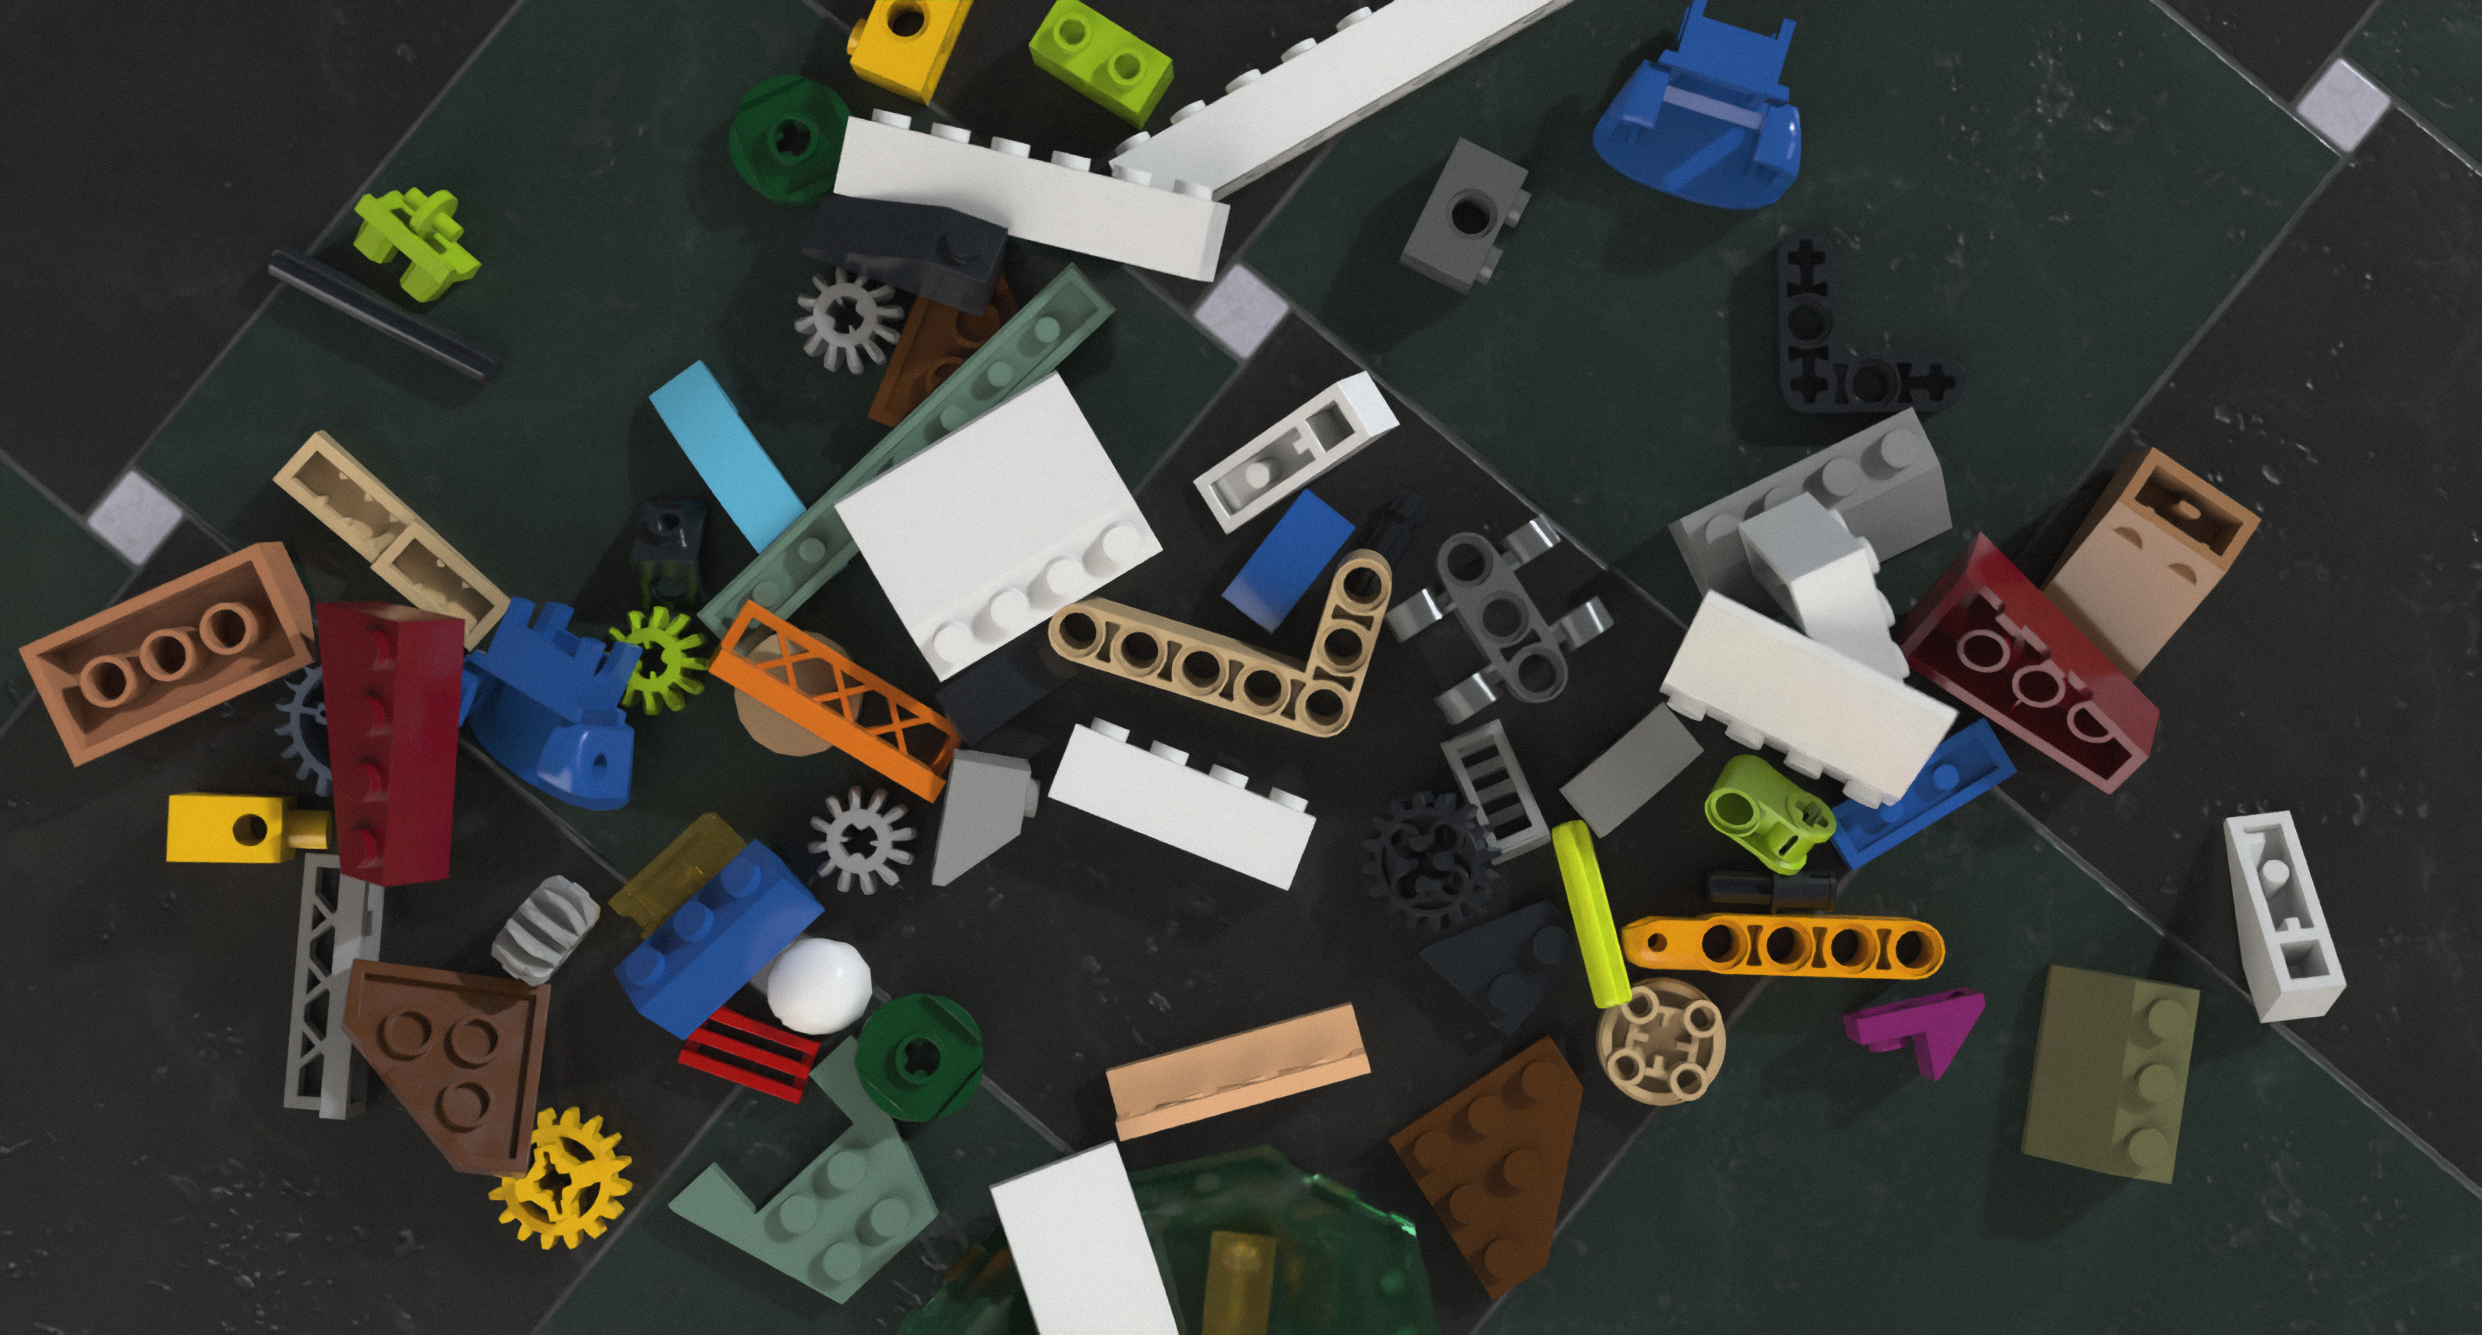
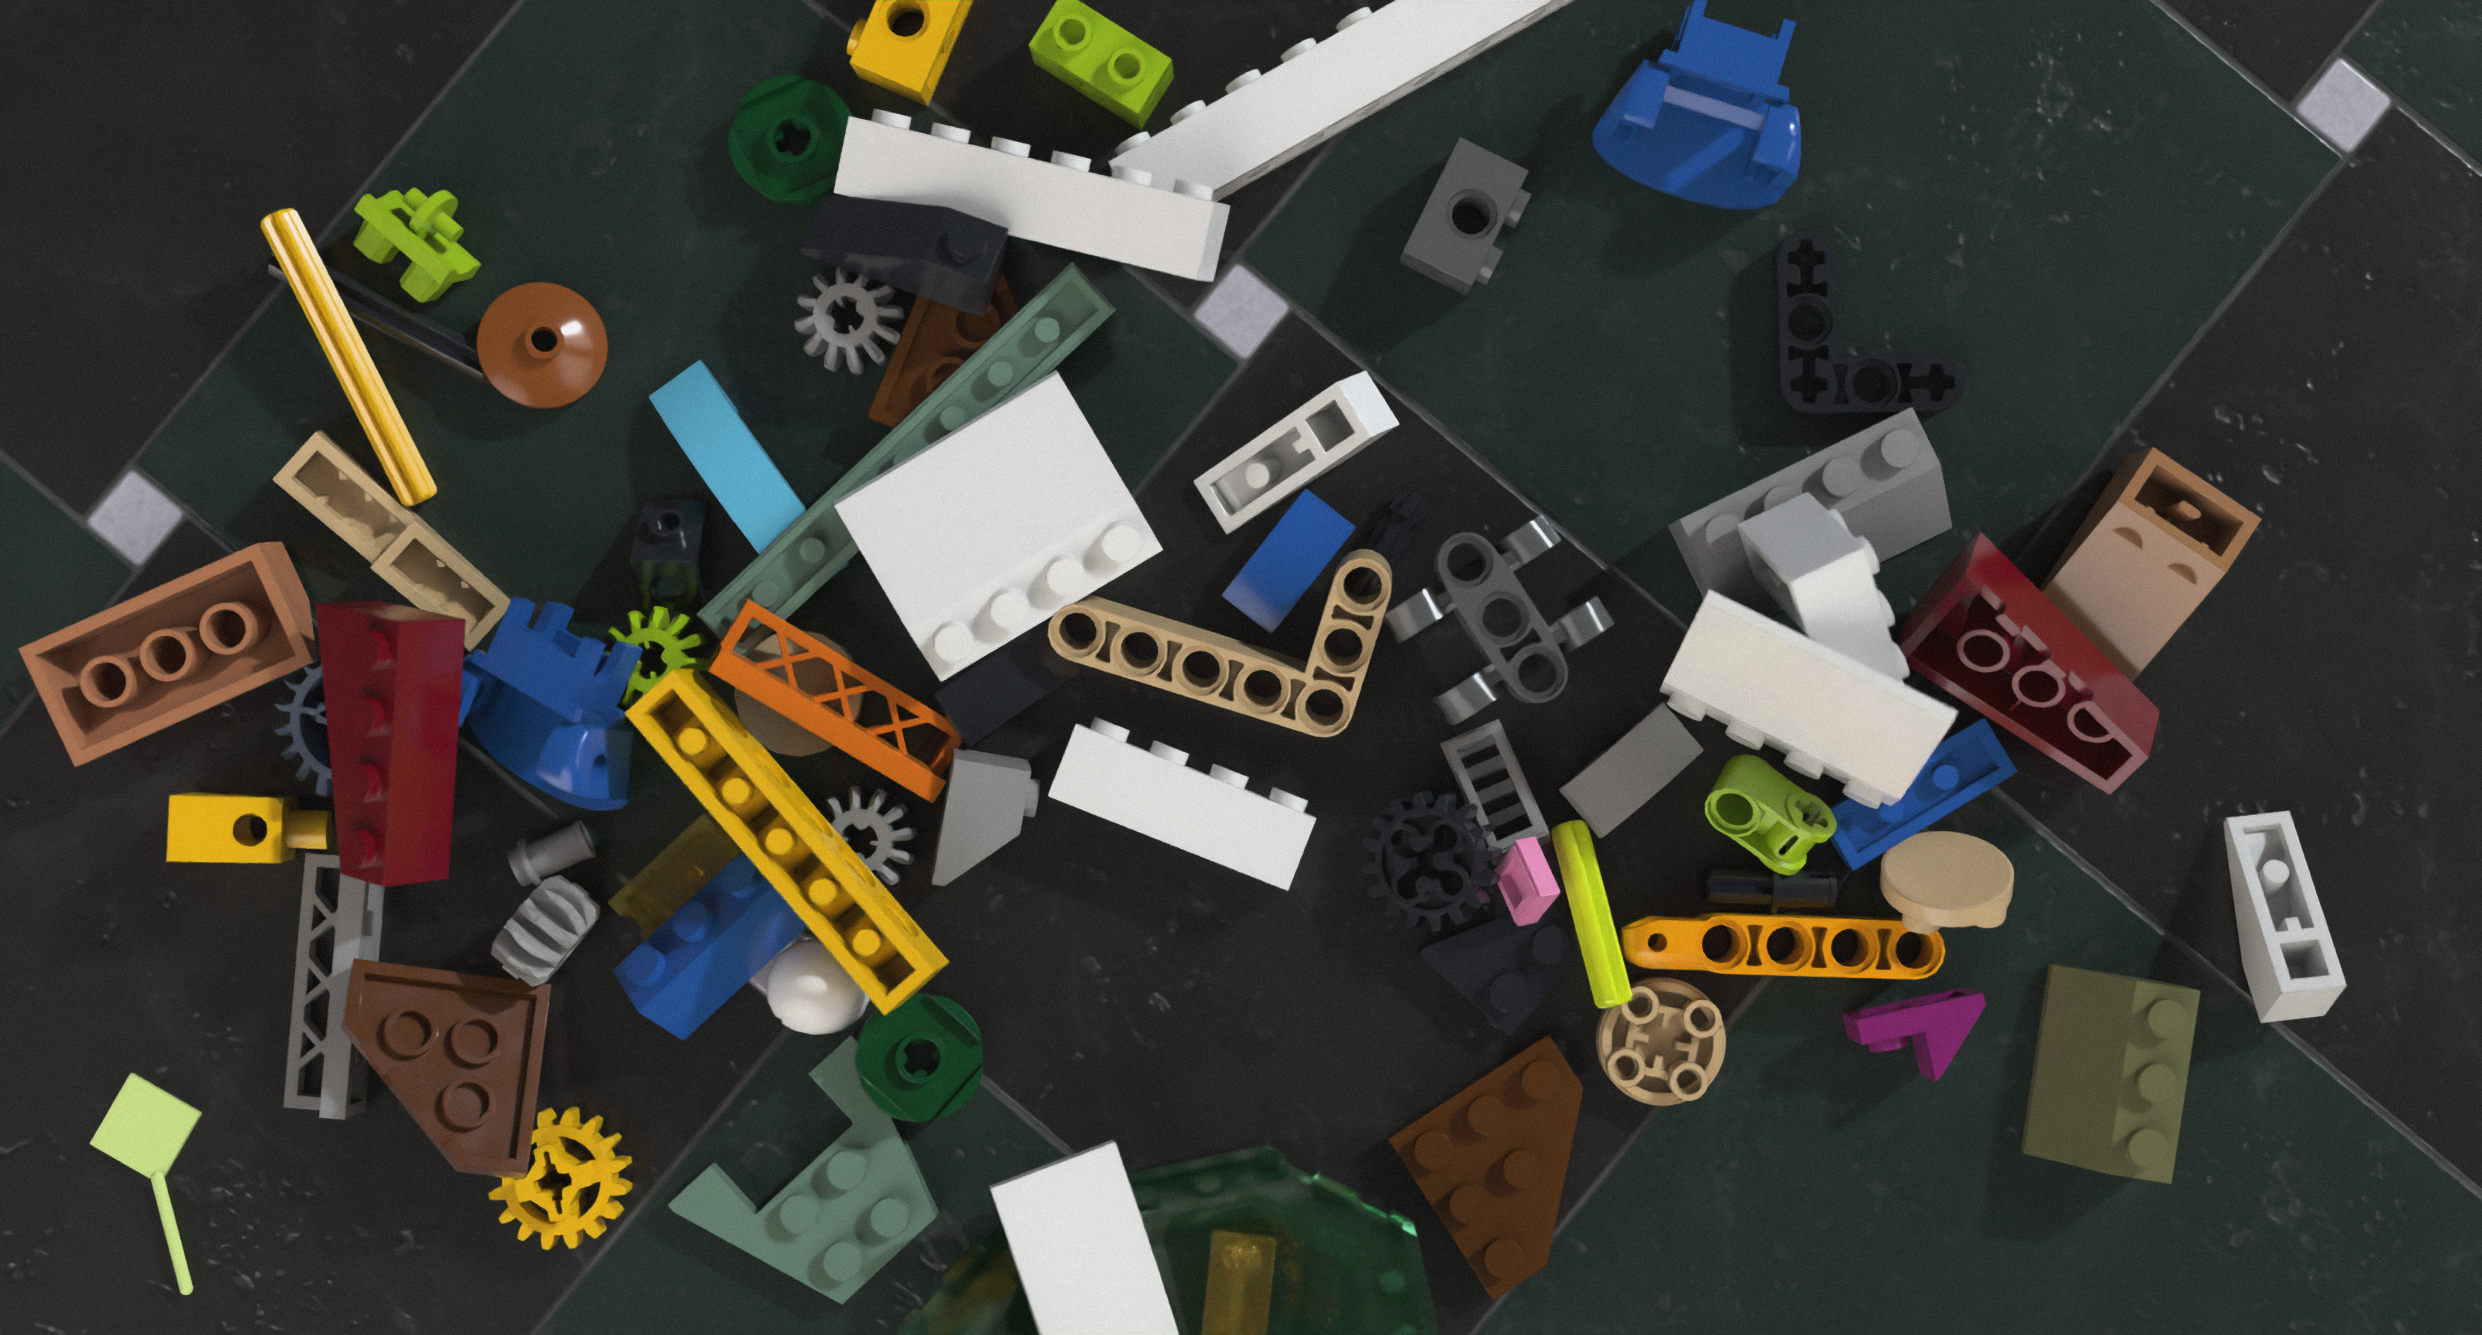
red tile [677,1006,822,1104] -> none
light nougat fence [1106,1002,1371,1142] -> none
none -> yellowish green piece [89,1073,202,1295]
none -> yellow axle [260,208,437,507]
none -> dark orange dish [477,282,608,409]
none -> light grey pin [507,820,596,887]
none -> yellow brick [625,669,950,1015]
none -> bright pink tile [1494,836,1560,926]
none -> tan tile [1880,831,2014,934]

